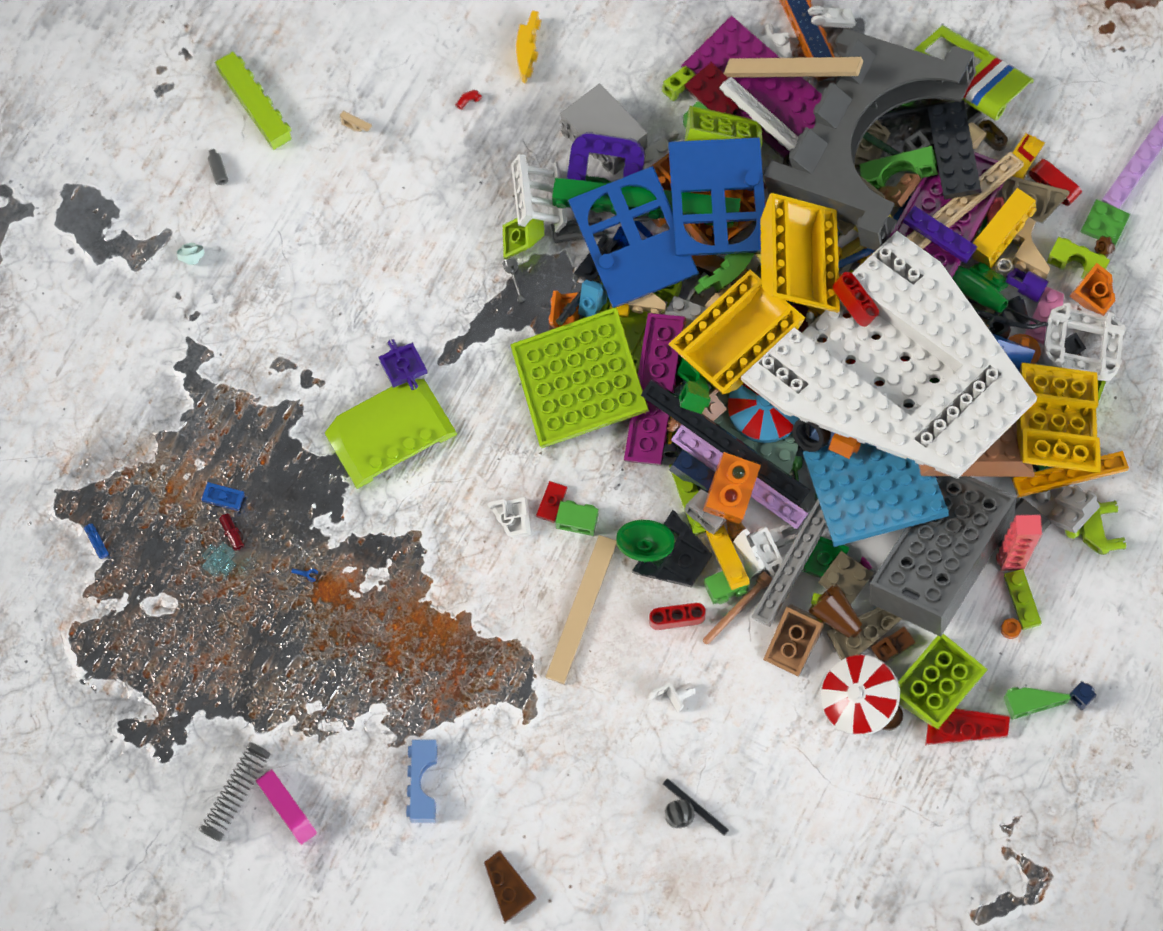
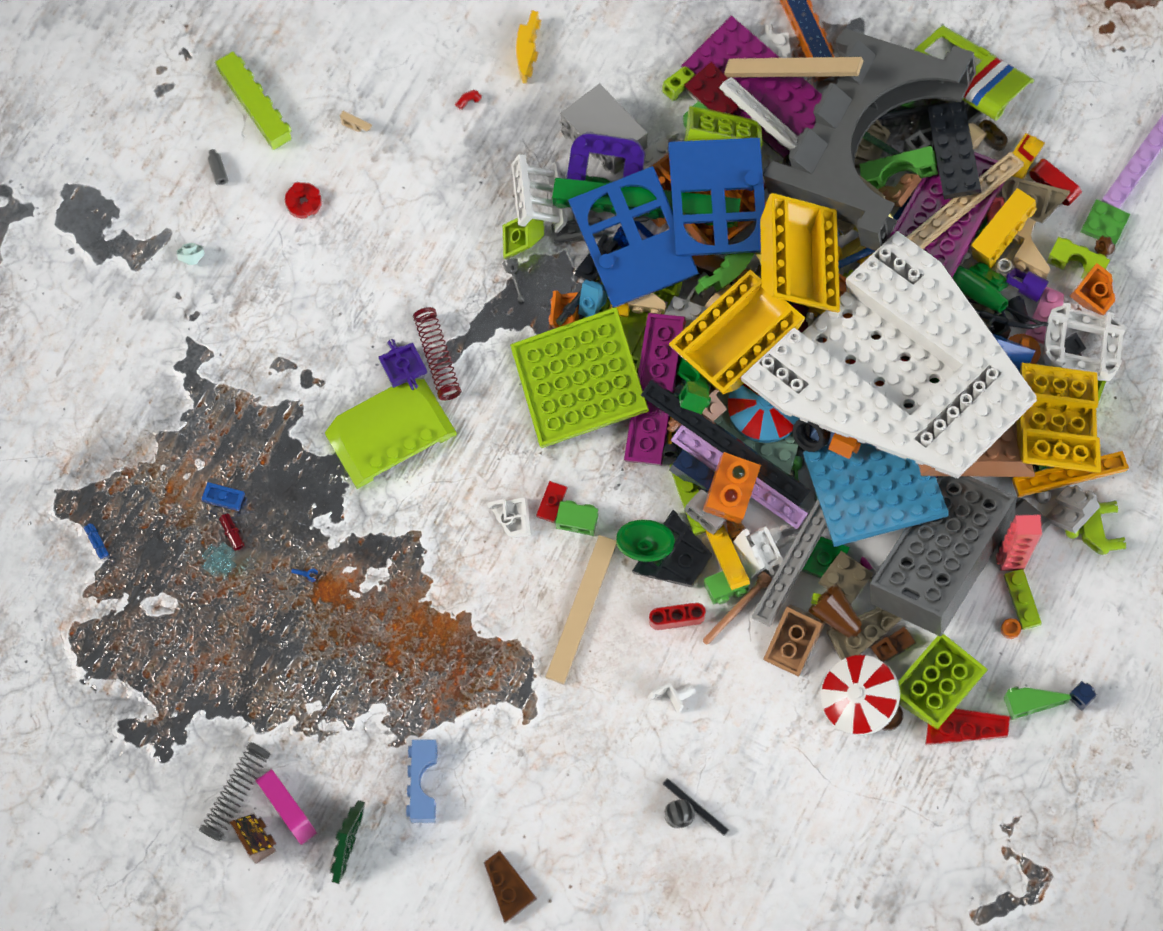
white hinge [808,6,856,28] -> none
red beam [833,272,879,327] -> none
dark purple plate [903,205,977,263] -> none
none -> slope [230,814,277,864]
none -> red plate [285,182,322,219]
none -> dark green plate [330,800,365,884]
none -> dark red piece [413,307,462,401]

